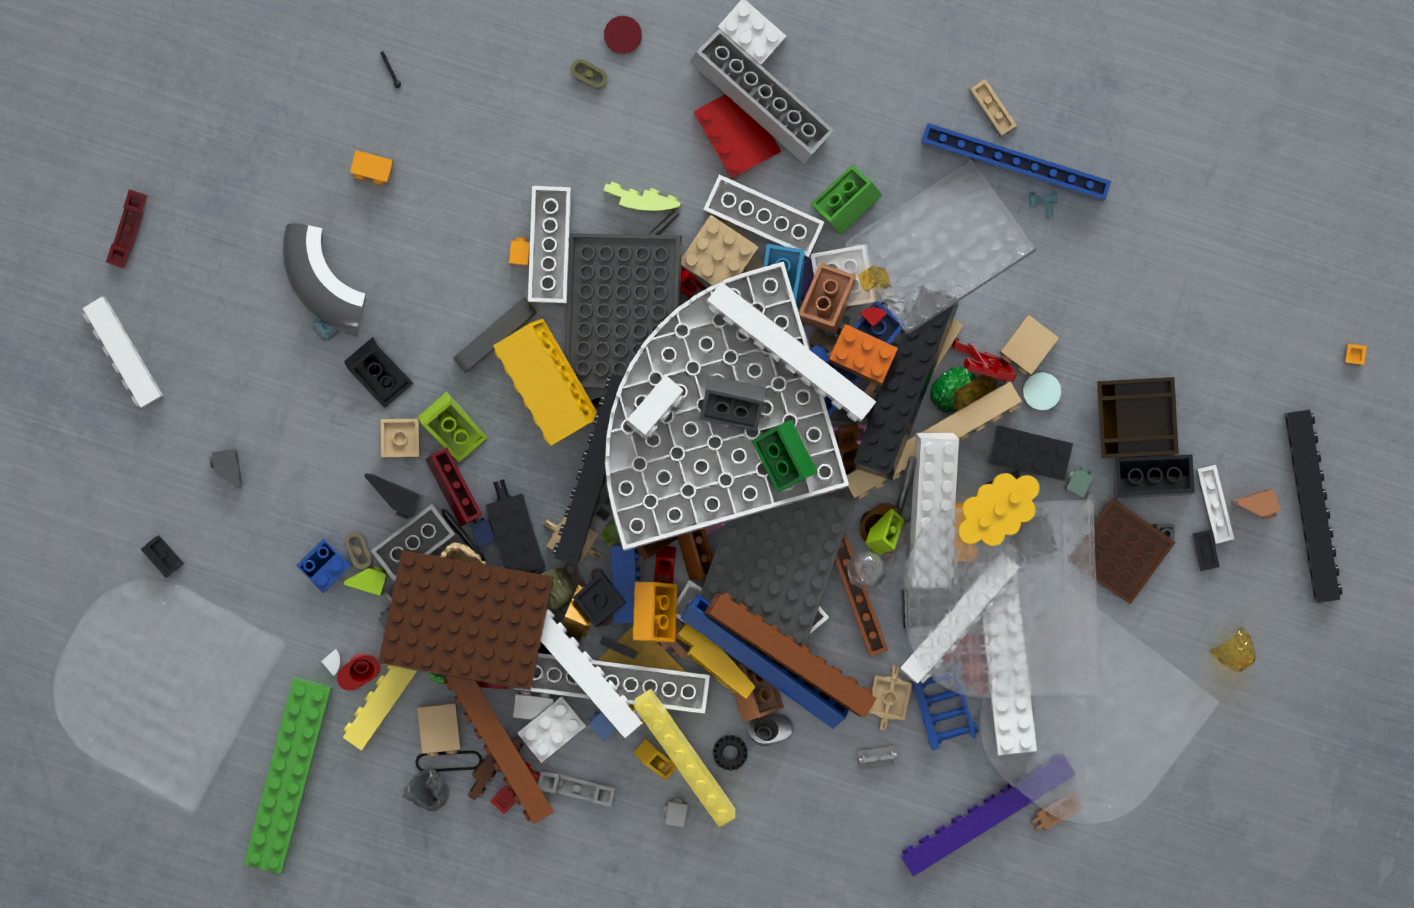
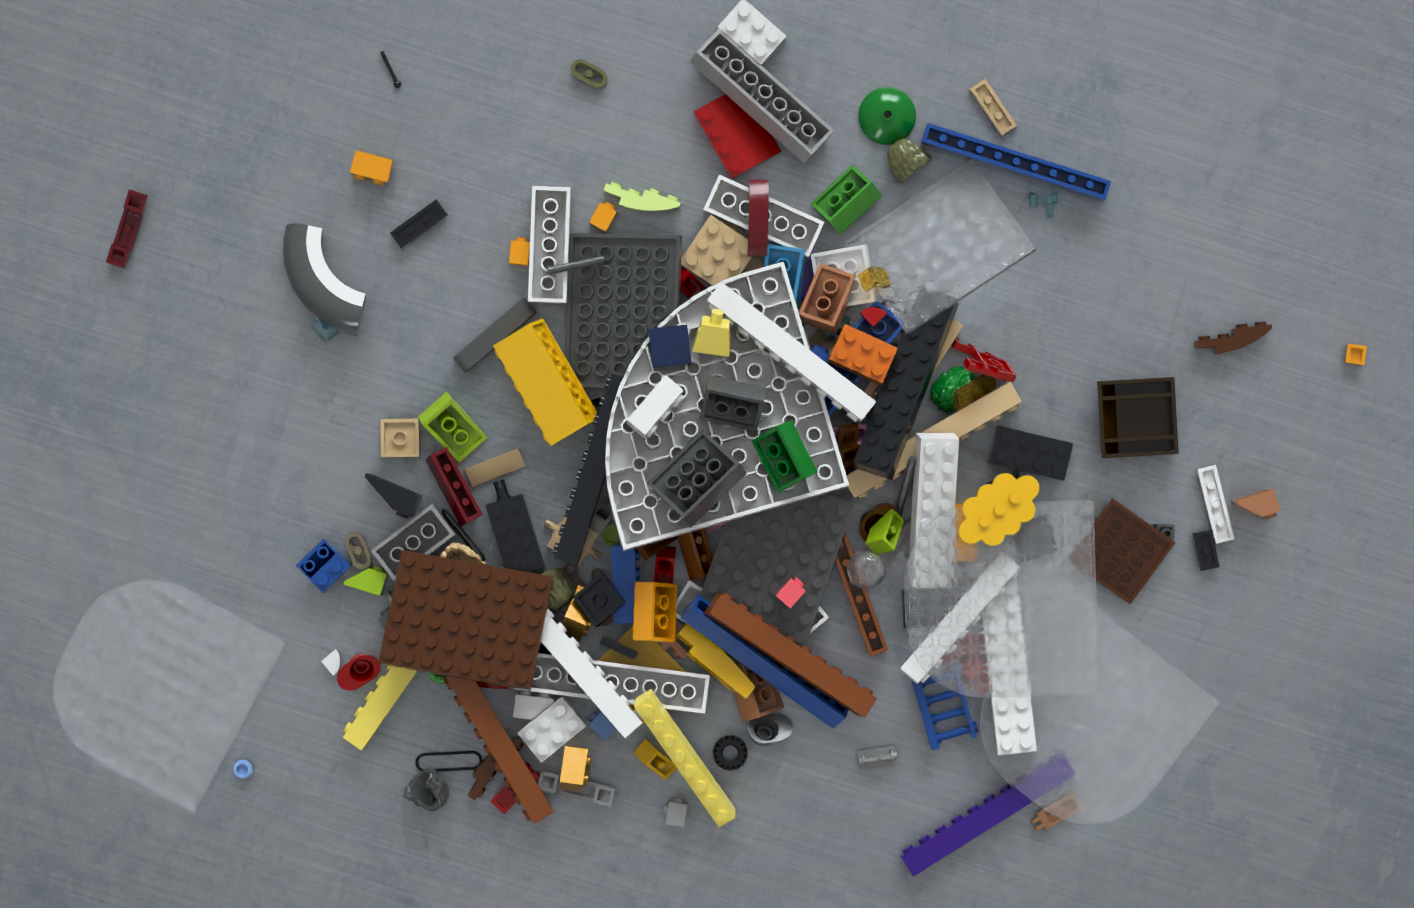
white brick [83,296,163,408] -> none
black hinge [141,535,184,578] -> none
dark grey slope [209,449,243,488] -> none
bright green brick [244,677,333,874] -> none
black slope [344,337,413,408] -> none
tan brick [417,702,462,756] -> none
dark blue brick [470,517,496,548] -> none
dark red tile [604,16,642,54] -> none
flat silver bar [648,209,680,235] -> none
tan plate [868,665,913,731] -> none
tan brick [1000,315,1059,375] -> none
light aqua tile [1023,372,1061,410] -> none
sand green brick [1065,467,1094,497] -> none
black slope [1114,454,1195,498] -> none
clear yellow hair [1210,627,1256,672] -> none
black brick [1284,409,1342,603] -> none
none -> light blue plate [233,760,253,779]
none -> black plate [390,199,448,249]
none -> tan slope [465,448,526,487]
none -> dark grey bar [547,256,605,275]
none -> brick [559,746,591,792]
none -> light orange brick [589,202,617,233]
none -> dark grey slope [647,429,747,528]
none -> dark blue tile [648,324,692,368]
none -> light yellow torso [693,309,731,357]
none -> dark red slope [747,179,769,257]
none -> coral brick [775,577,806,609]
none -> green dish [858,87,916,145]
none -> olive hair [887,138,932,183]
none -> reddish brown slope [1194,321,1272,354]

